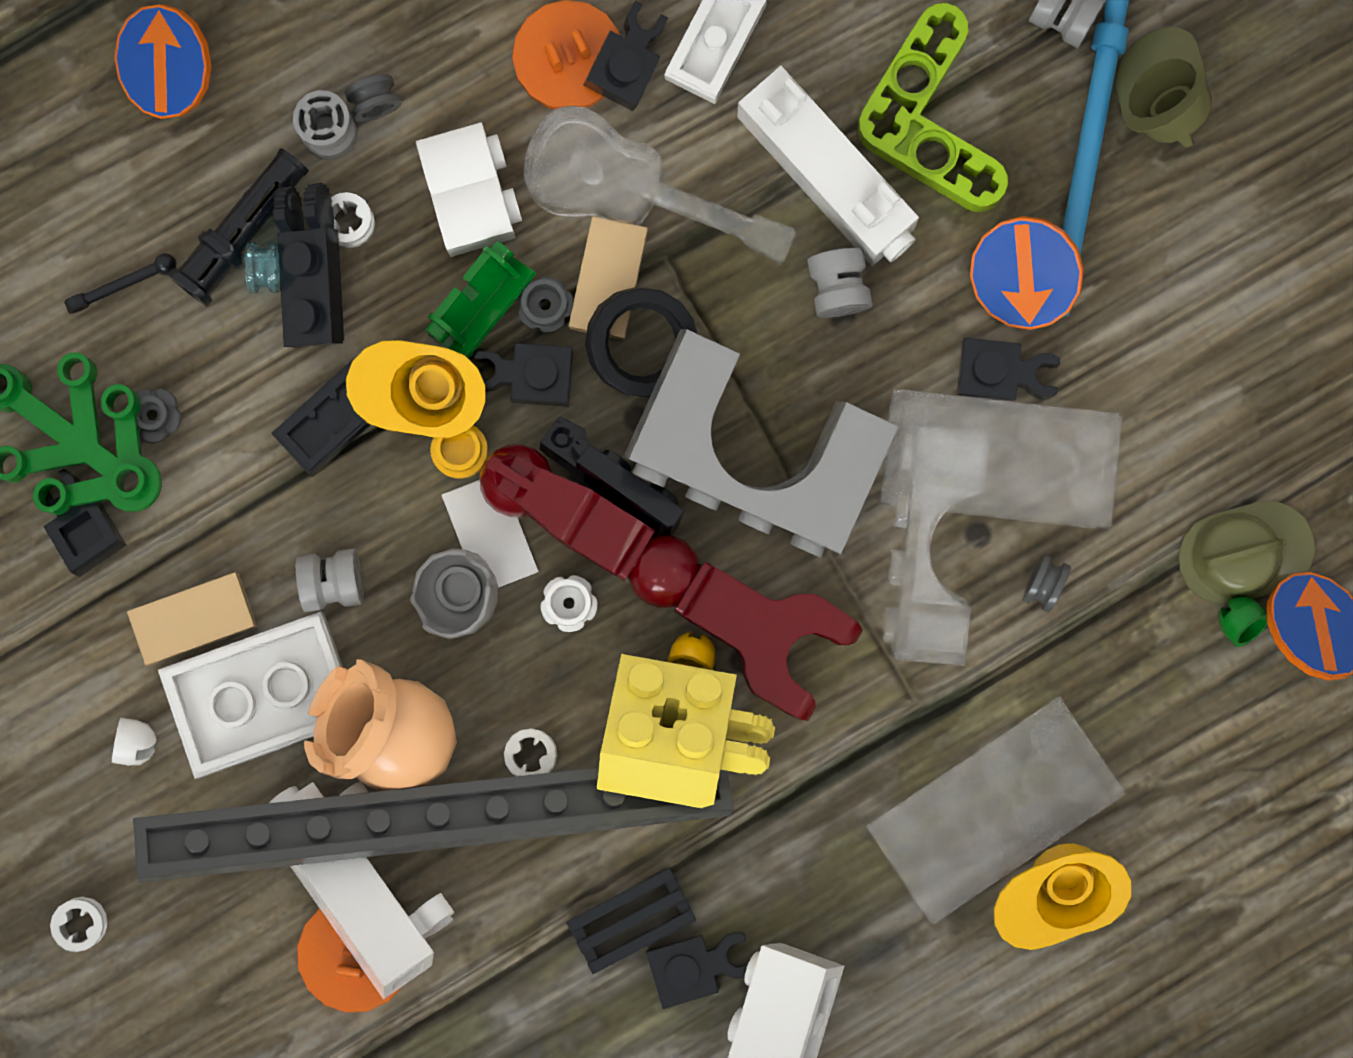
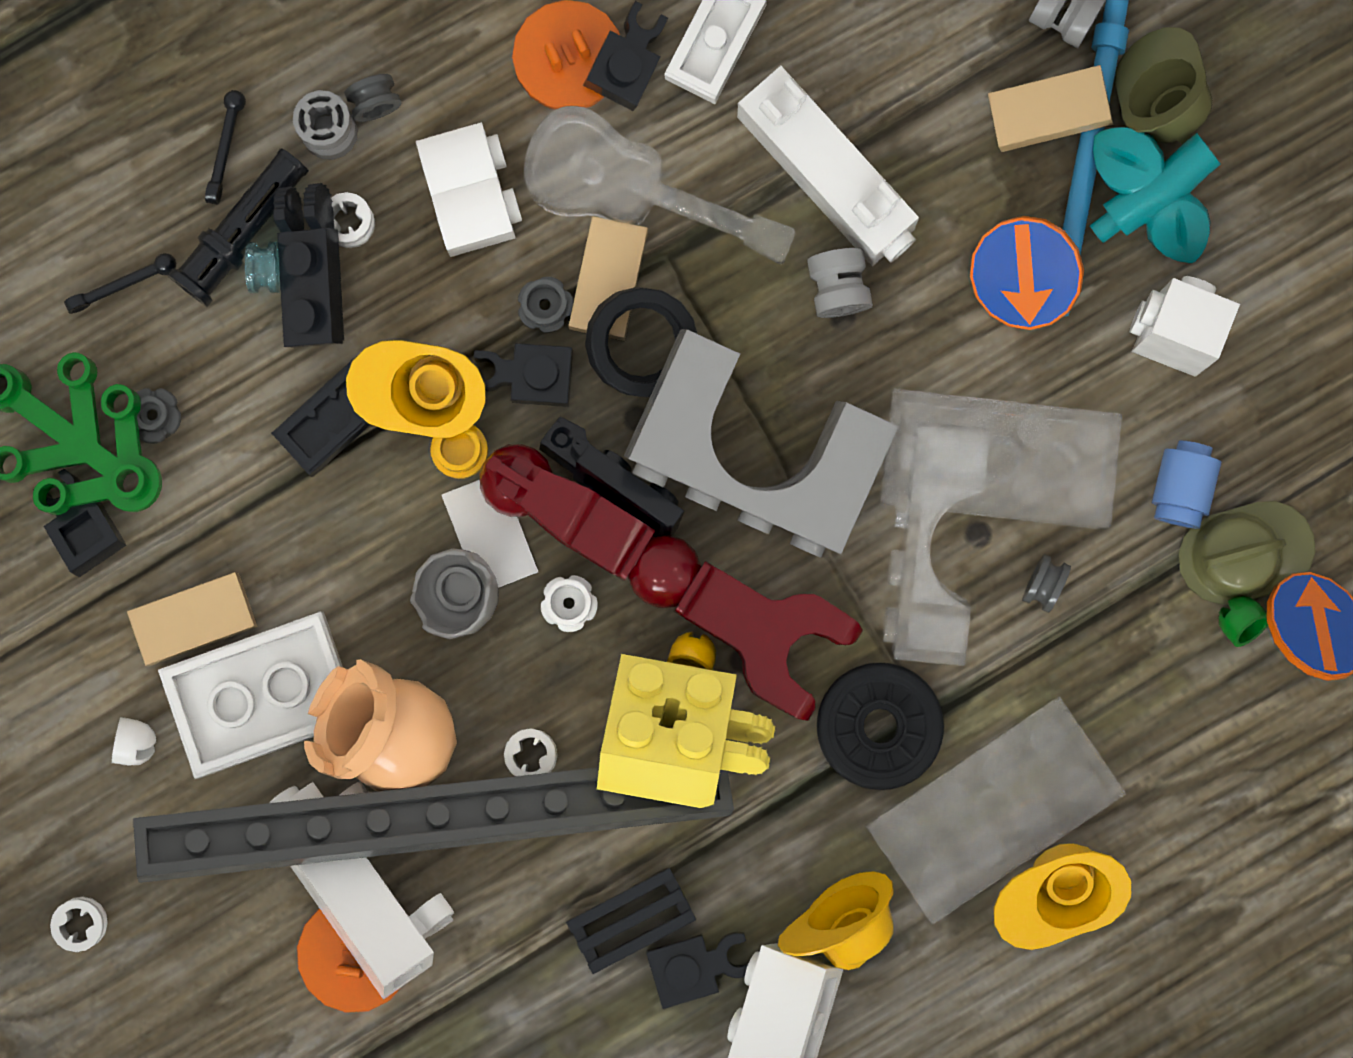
blue piece [114,4,212,119] -> none
light grey wheel [295,548,364,612] -> none
green hinge [425,240,537,358] -> none
lime beam [858,3,1008,212] -> none
black plate [956,337,1061,403] -> none
none -> black hinge [205,90,246,205]
none -> yellow piece [777,871,893,970]
none -> black wheel [817,663,944,790]
none -> tan tile [988,65,1114,152]
none -> teal plant [1090,127,1221,263]
none -> white brick [1129,276,1240,377]
none -> medium blue brick [1152,440,1222,529]

